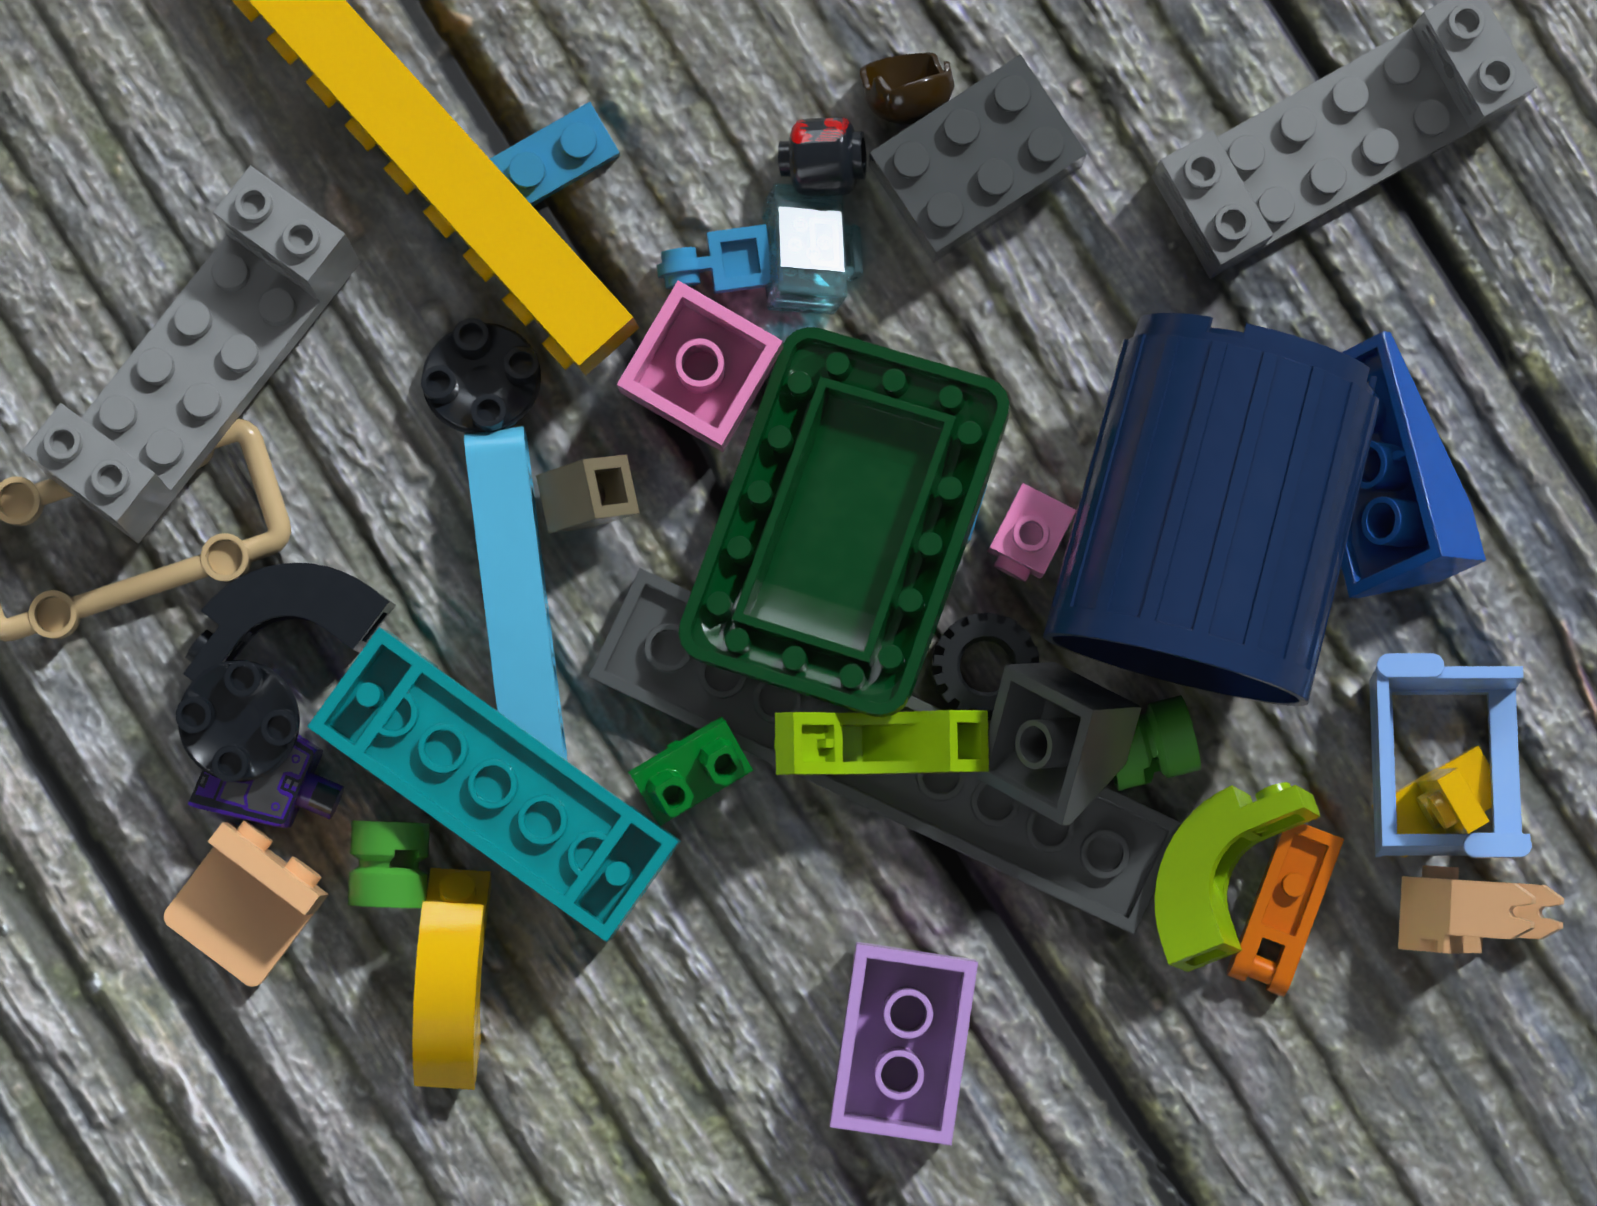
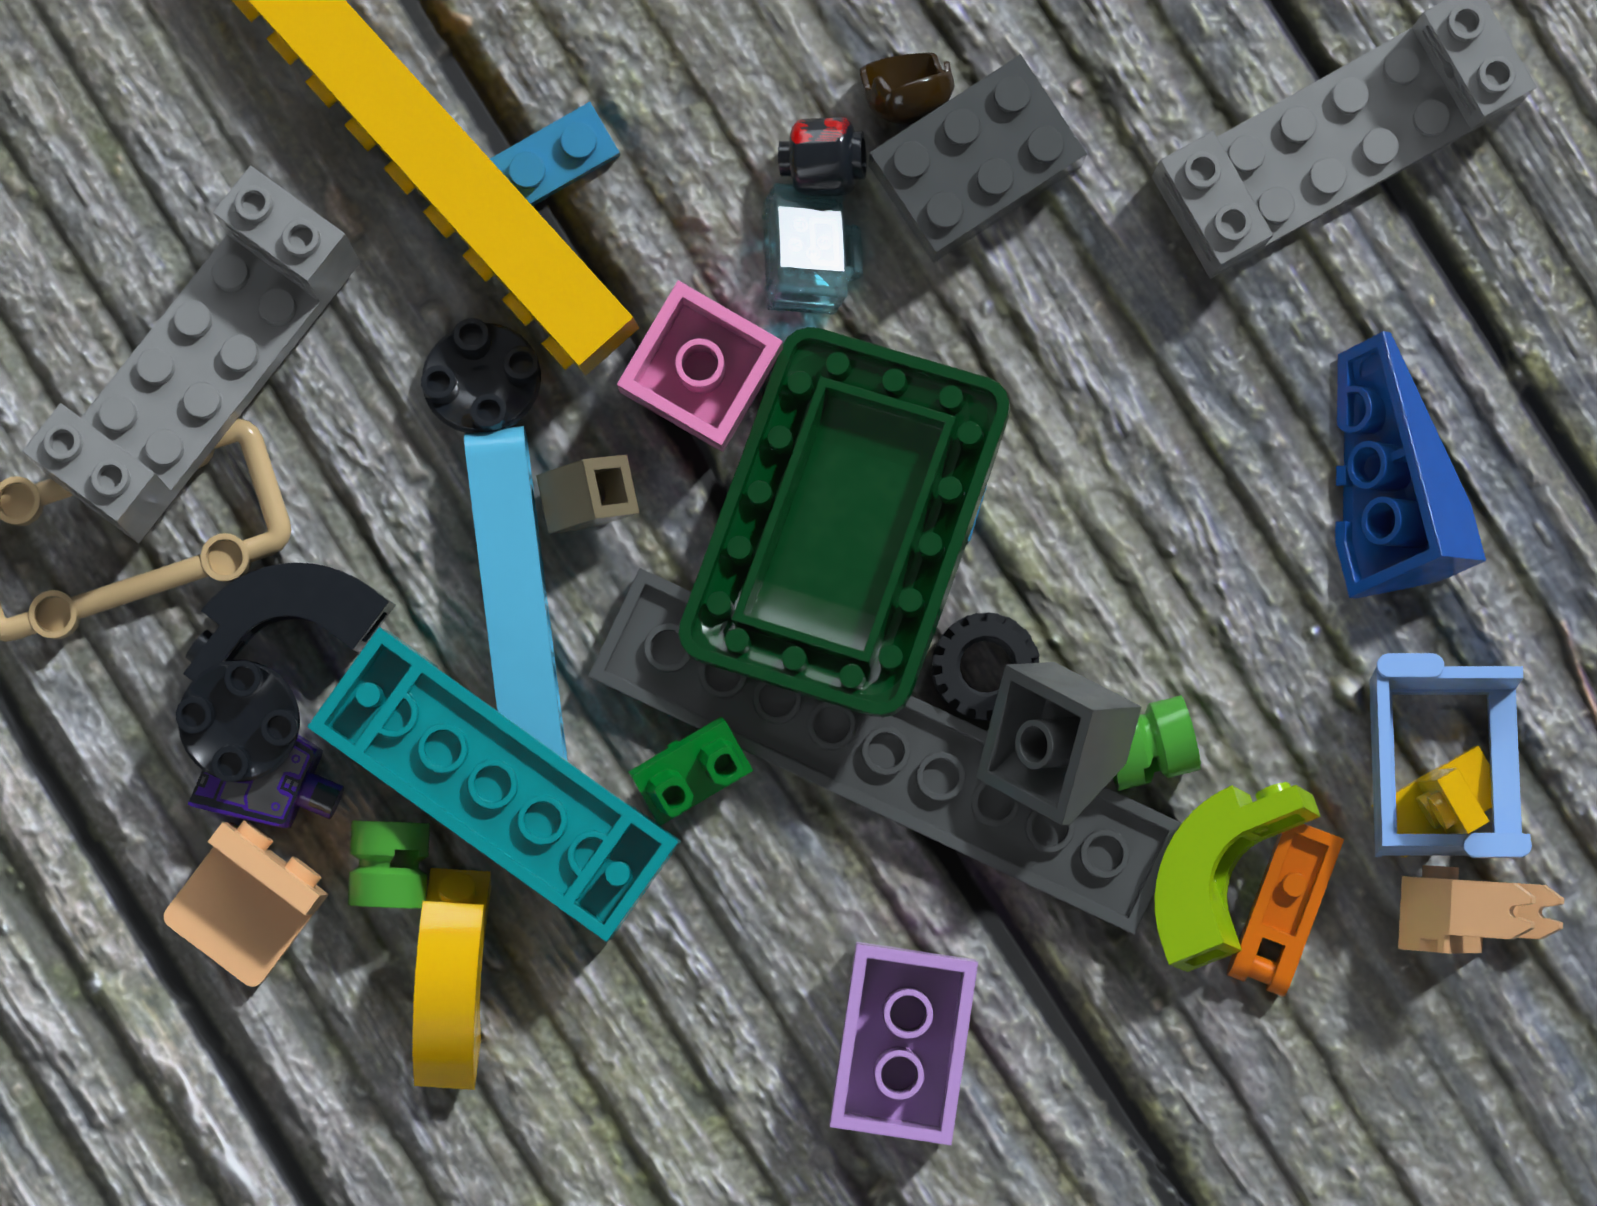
dark azure plate [656,224,775,294] -> none
lime arch [774,710,989,775] -> none
bright pink brick [987,483,1077,582] -> none
dark blue container [1043,313,1379,706] -> none

